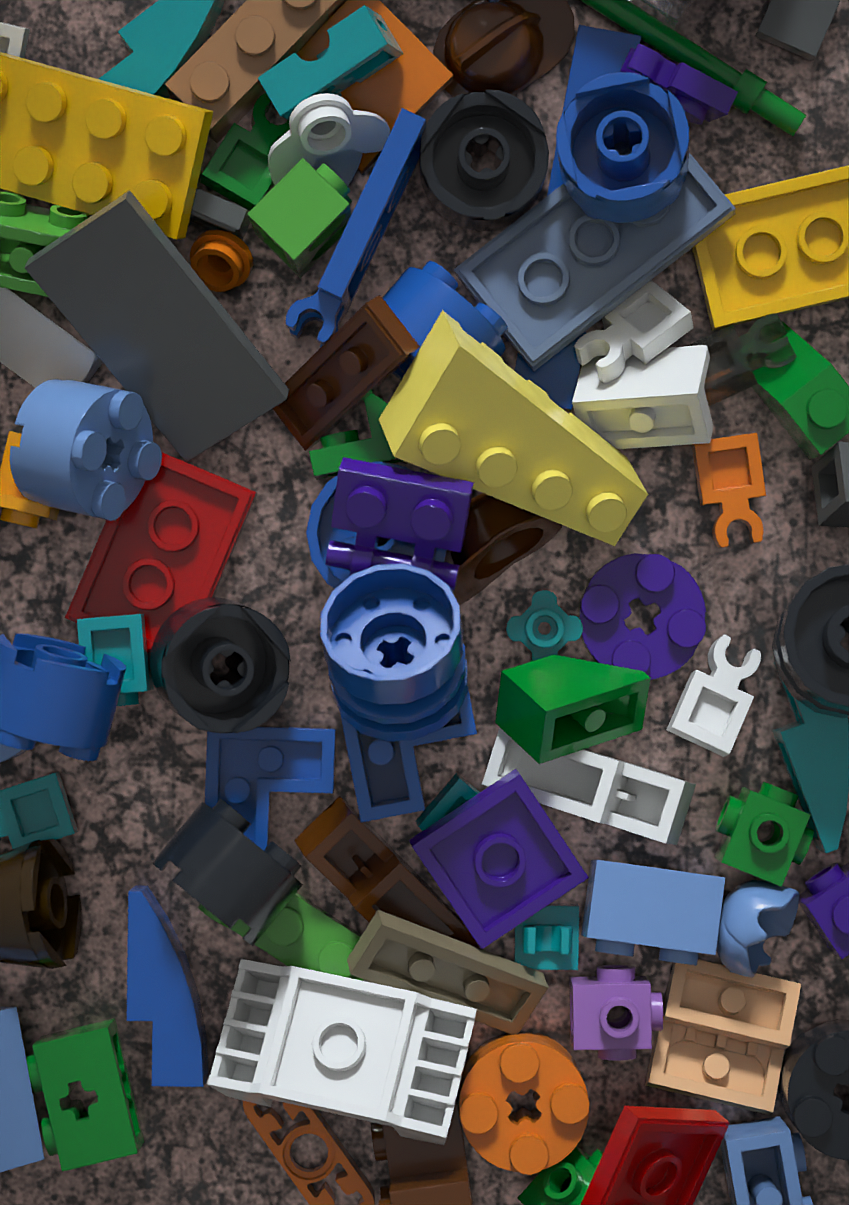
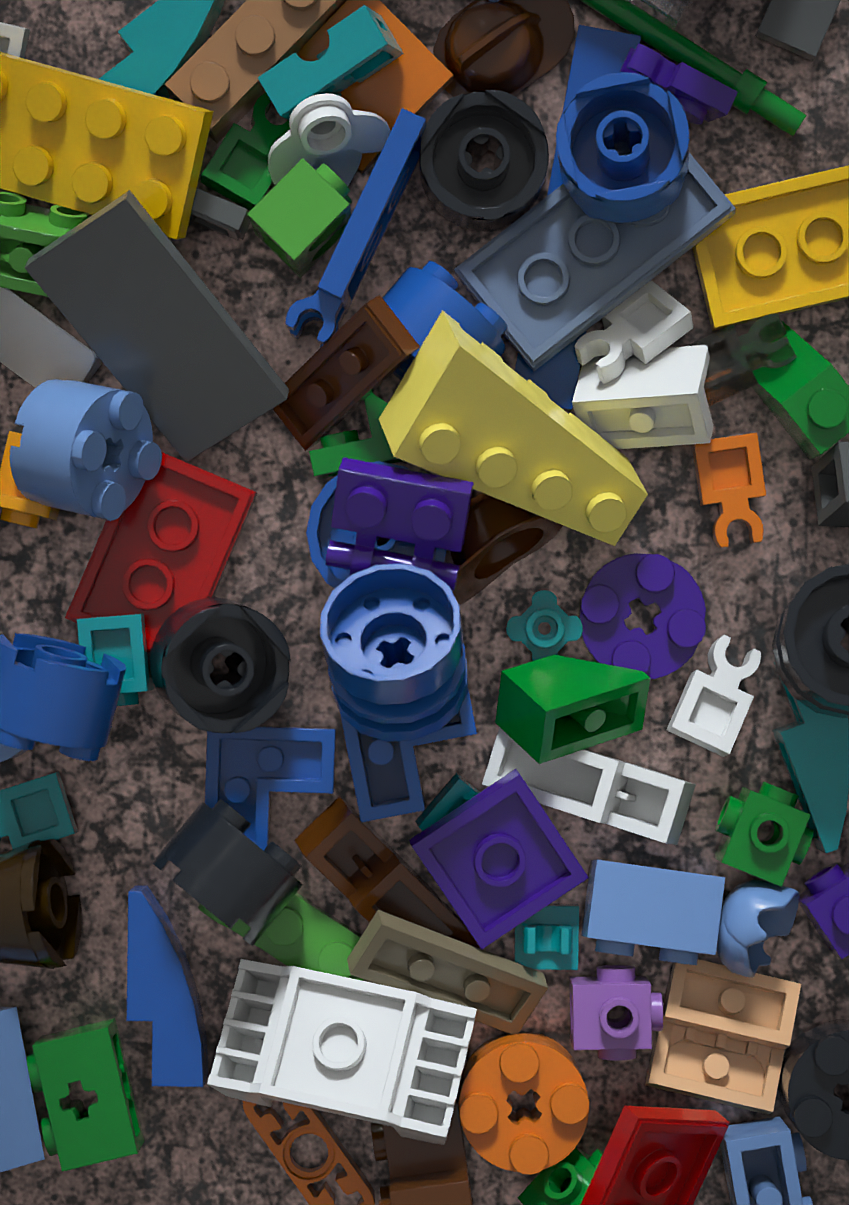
orange plate [190,230,253,292] -> none

